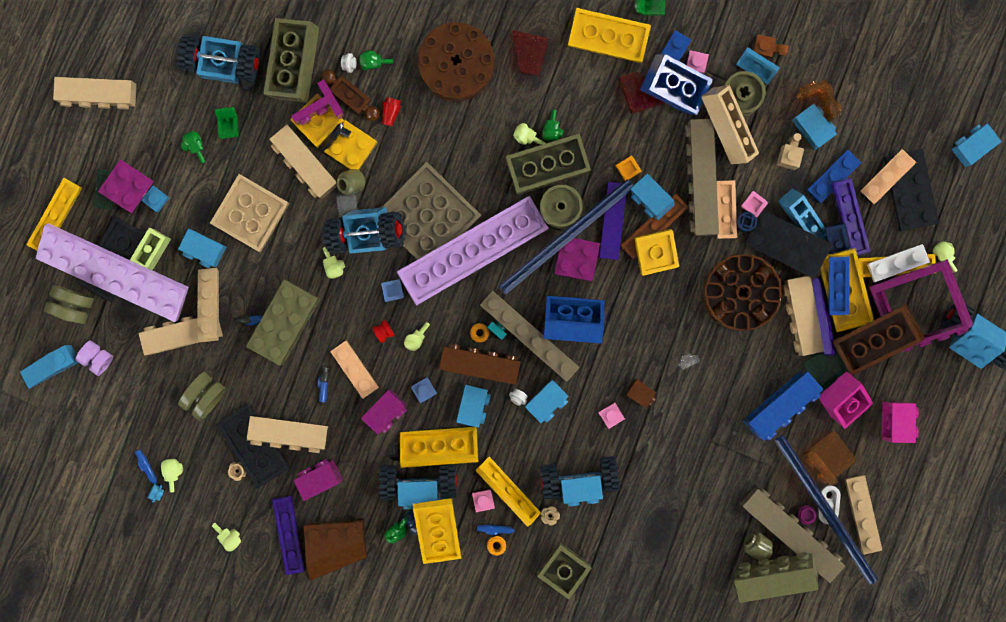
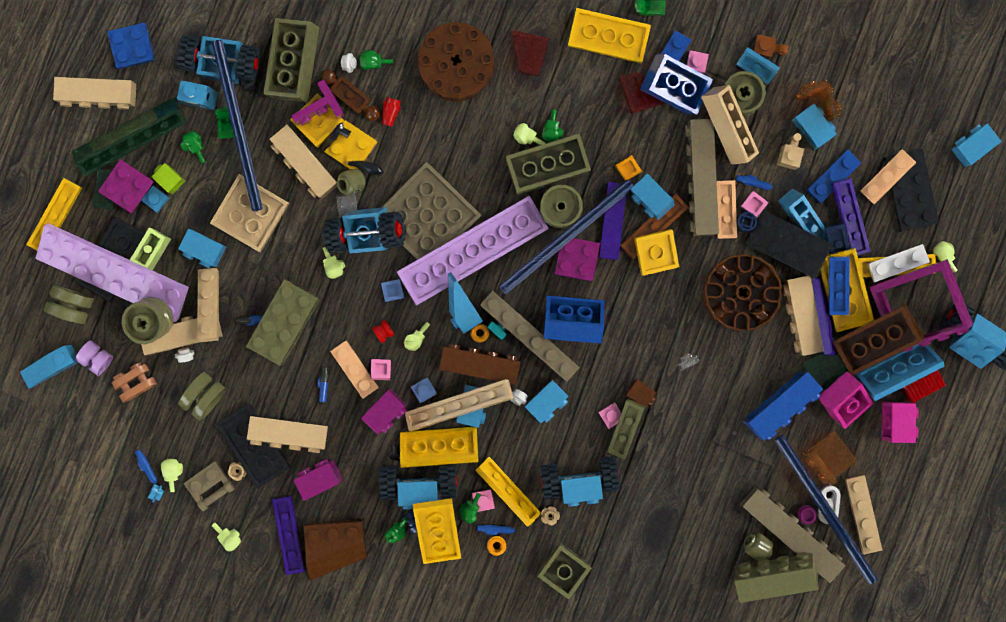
none -> clear green brick [72,97,187,176]
none -> blue plate [107,23,155,70]
none -> nougat brick [112,363,157,403]
none -> olive wheel [122,297,173,345]
none -> lime brick [152,163,185,195]
none -> white plate [175,347,194,363]
none -> dark azure torso [177,81,218,111]
none -> dark tan plate [183,461,235,512]
none -> dark blue axle [212,40,263,212]
none -> black bar [348,161,384,176]
none -> bright pink plate [371,359,391,380]
none -> tan plate [405,379,513,431]
none -> dark azure slope [448,272,483,334]
none -> green piece [459,493,481,524]
none -> olive plate [607,399,646,459]
none -> blue piece [736,175,773,190]
none -> dark azure plate [855,344,944,401]
none -> red brick [901,370,946,403]

